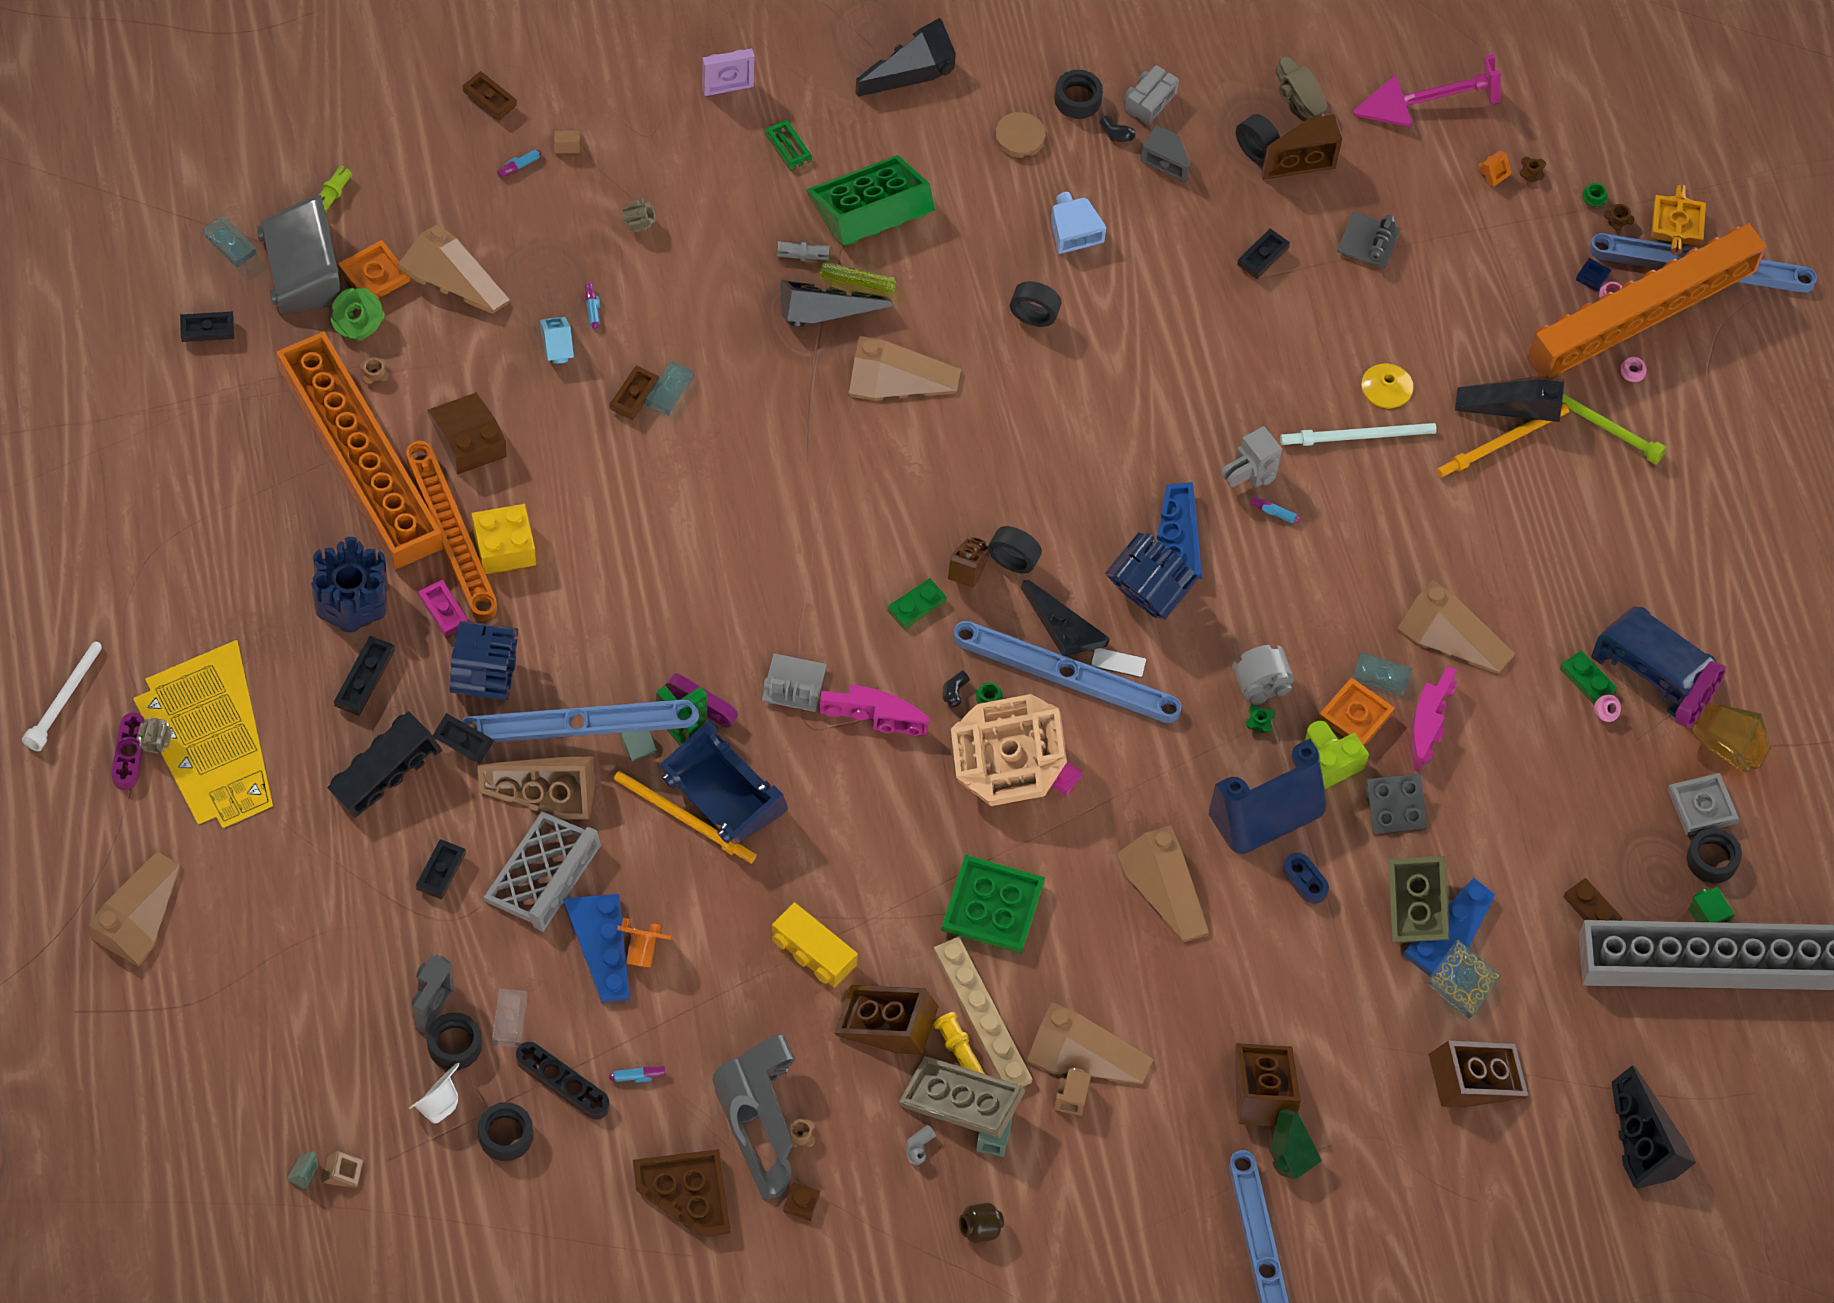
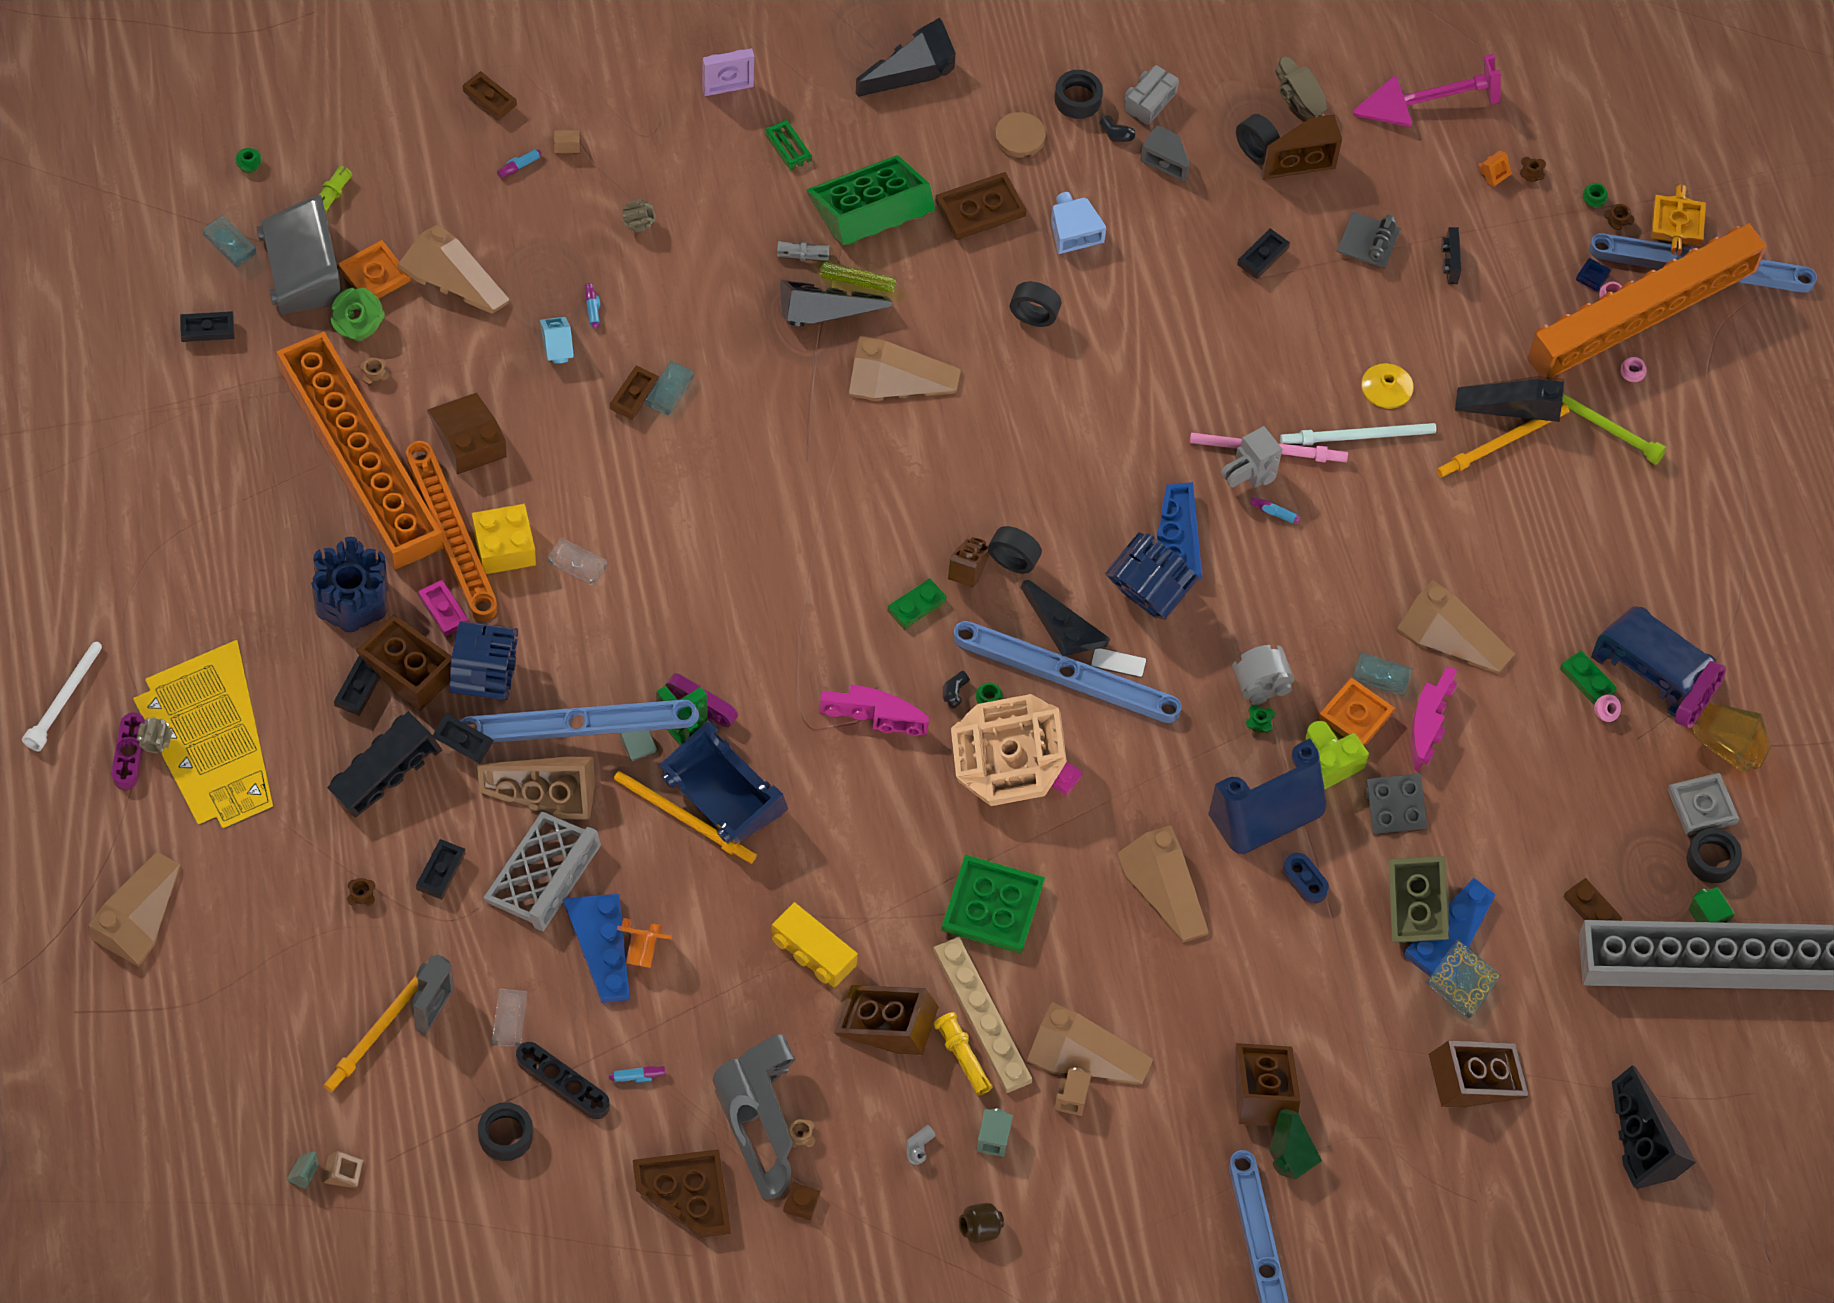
white piece [408,1063,459,1124] -> none
black tyre [427,1012,482,1070] -> none
light grey hinge [762,653,827,712] -> none
dark tan tile [899,1056,1026,1138] -> none
none -> green plate [236,148,262,173]
none -> light orange bar [323,961,428,1093]
none -> reddish brown plate [347,878,376,906]
none -> reddish brown slope [356,614,452,711]
none -> clear plate [547,537,608,586]
none -> reddish brown plate [935,172,1027,240]
none -> bright pink bar [1190,433,1348,463]
none -> black plate [1441,227,1462,284]

